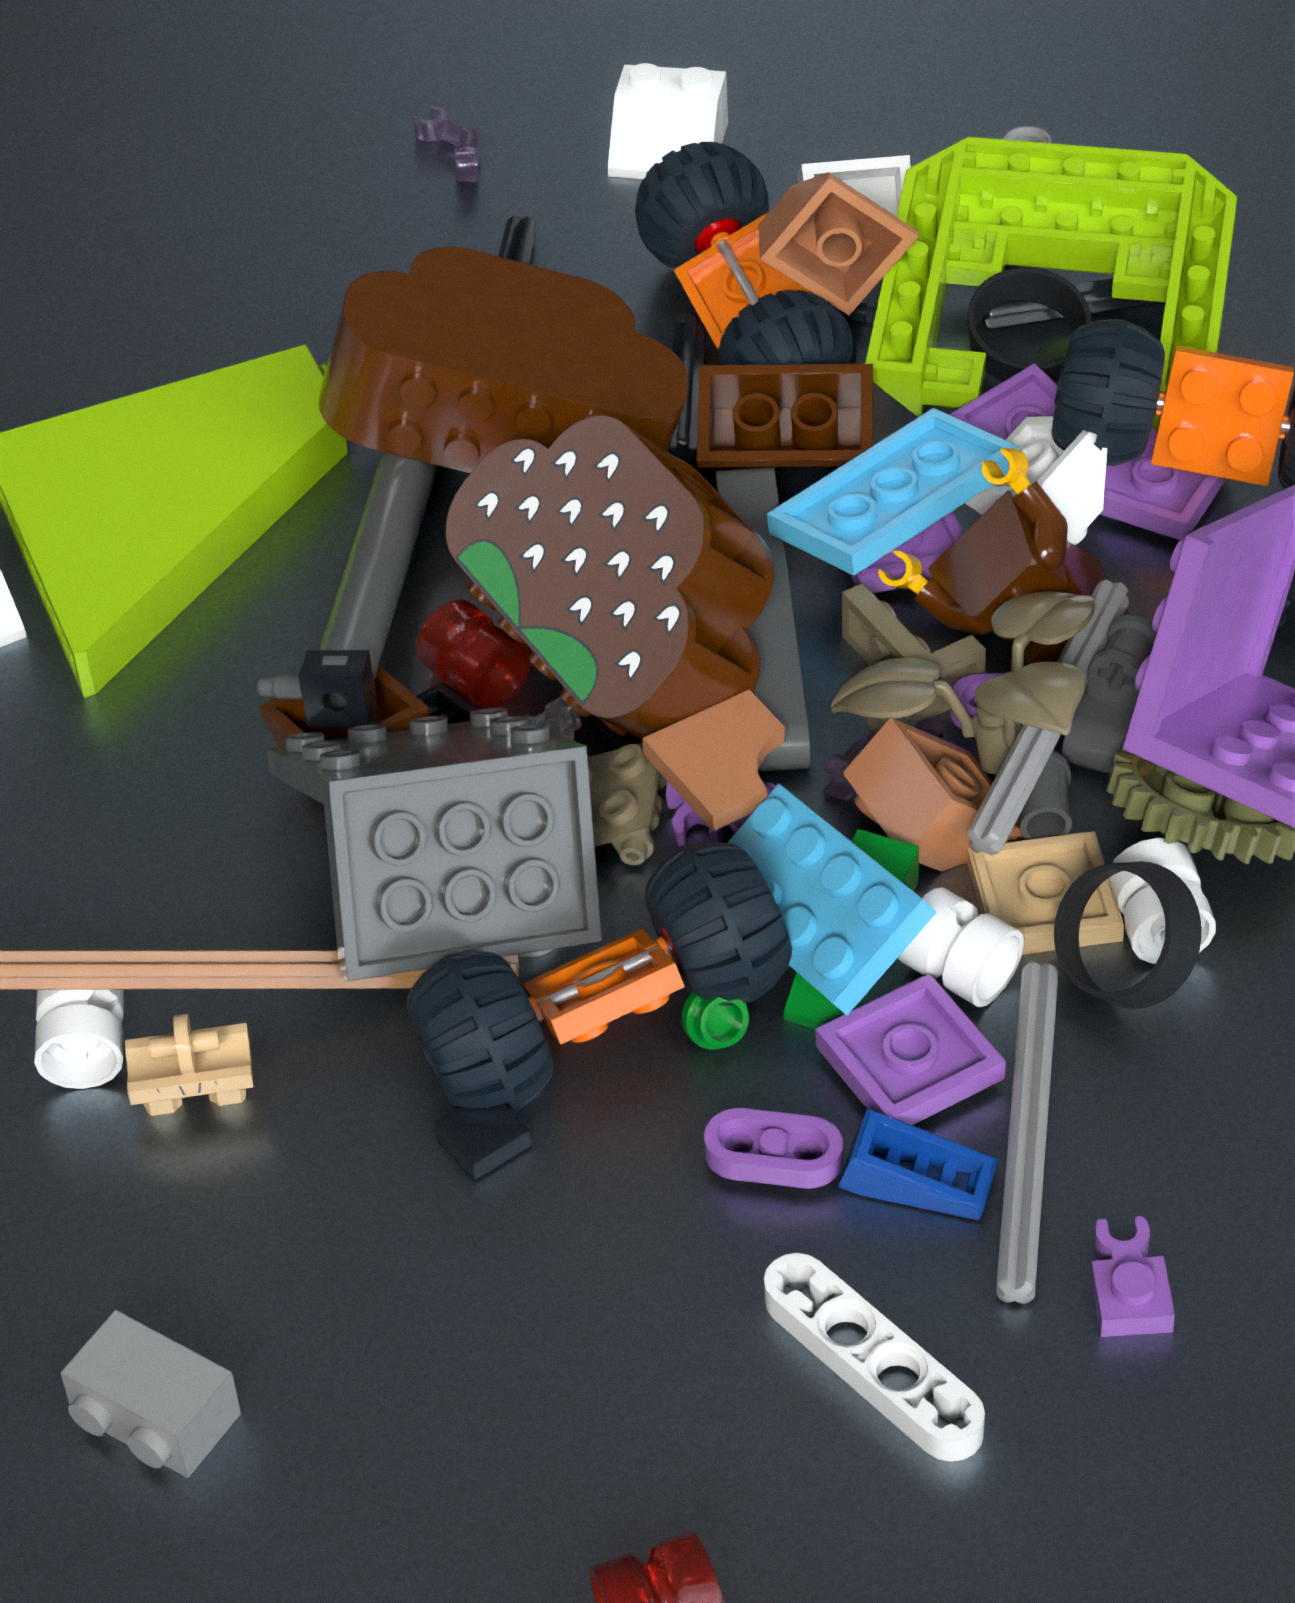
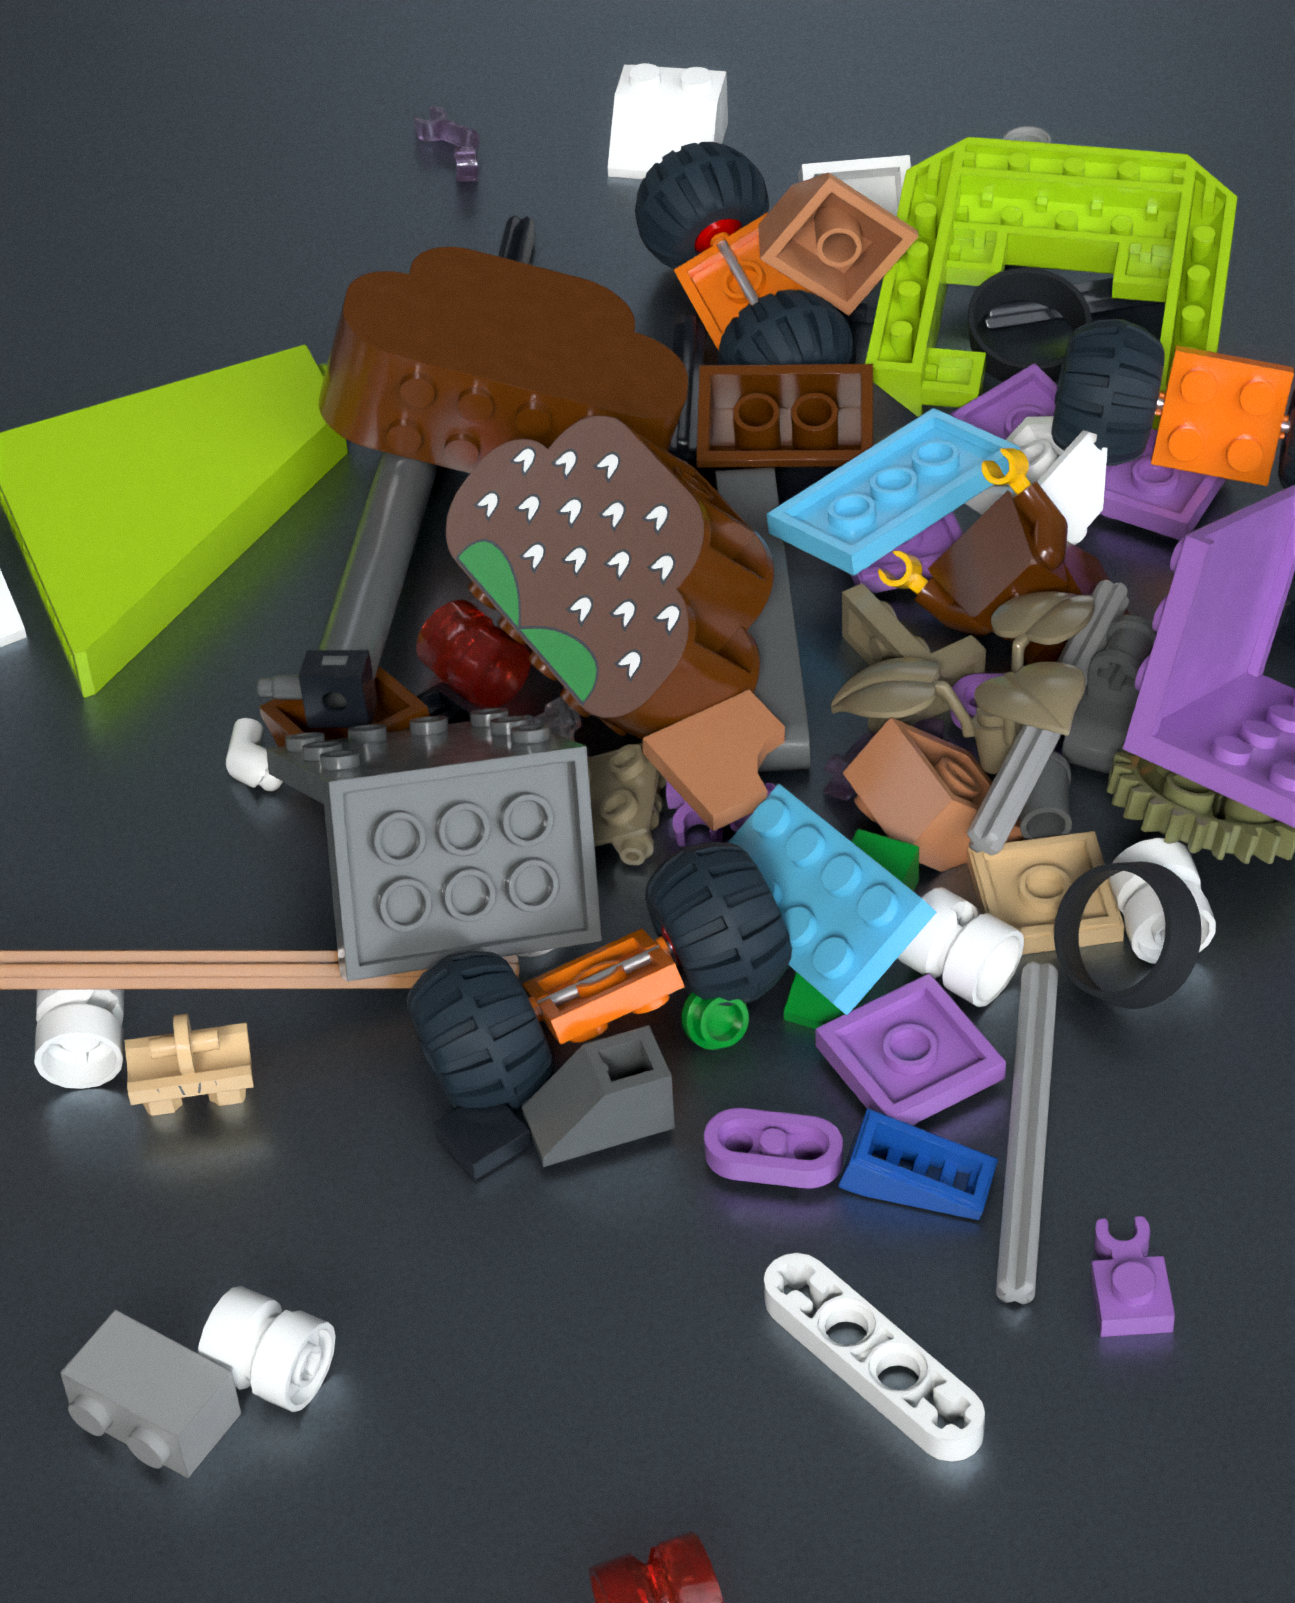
none -> white wheel [198,1286,336,1412]
none -> white arm [226,718,283,792]
none -> dark grey slope [522,1025,675,1167]

